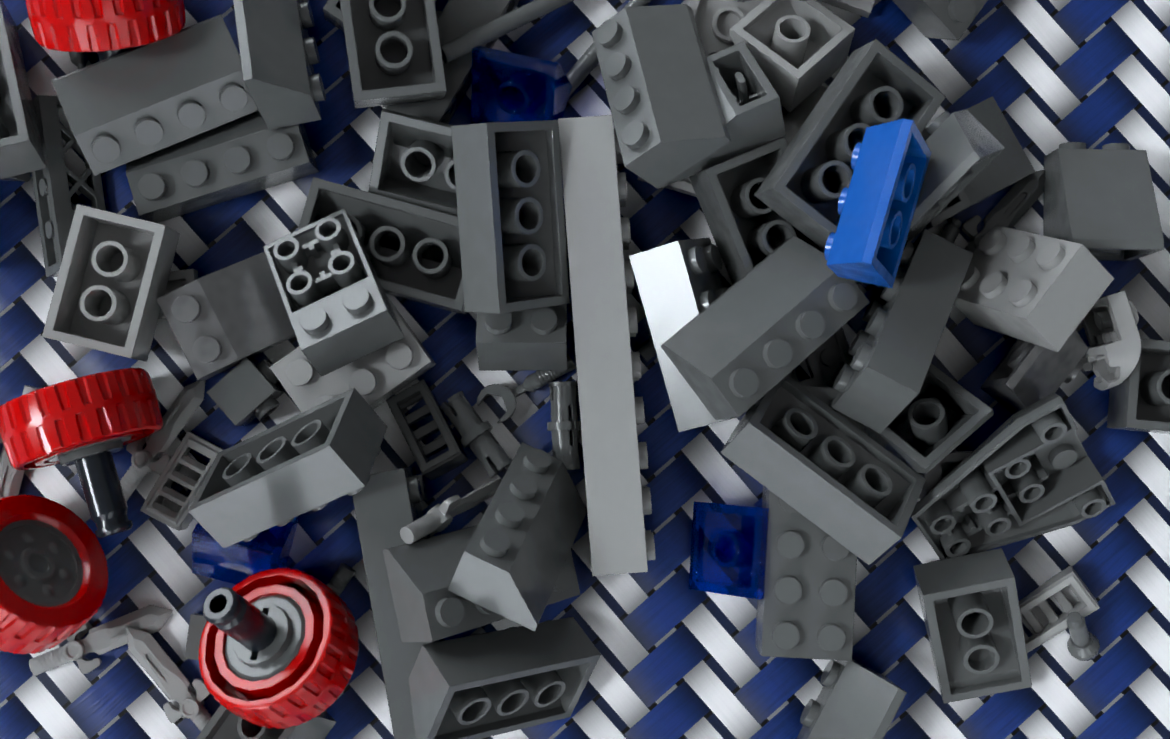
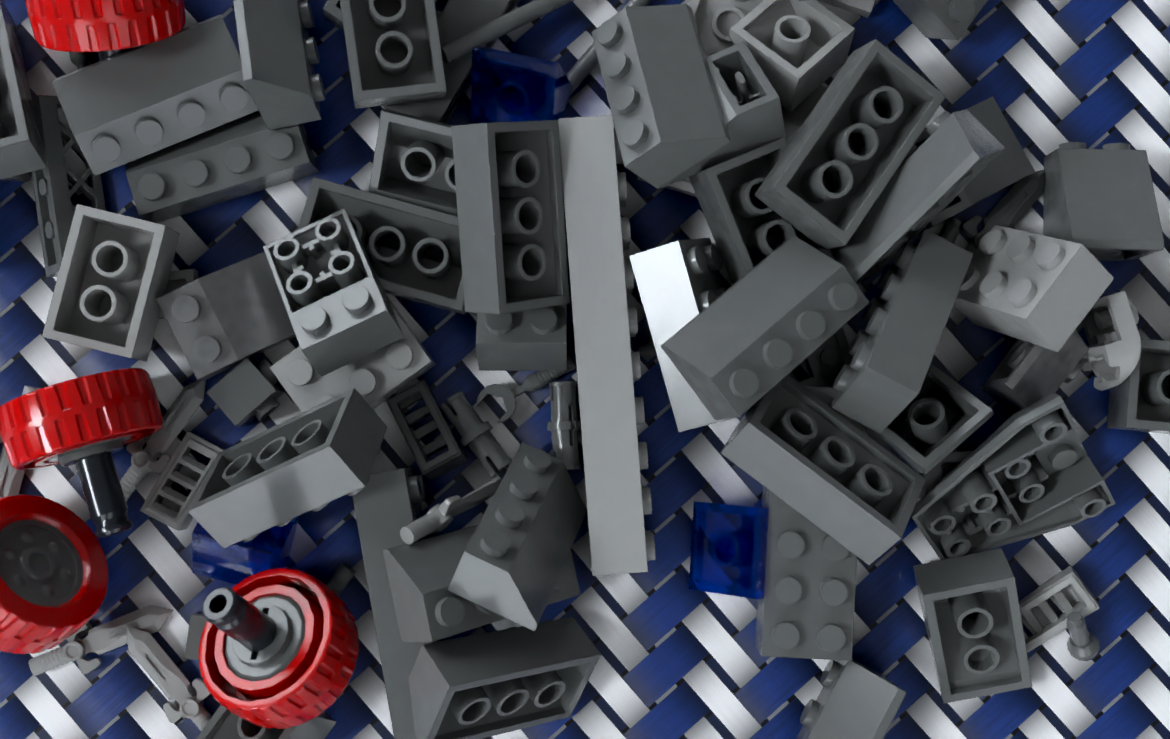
blue slope [824,118,932,288] -> none

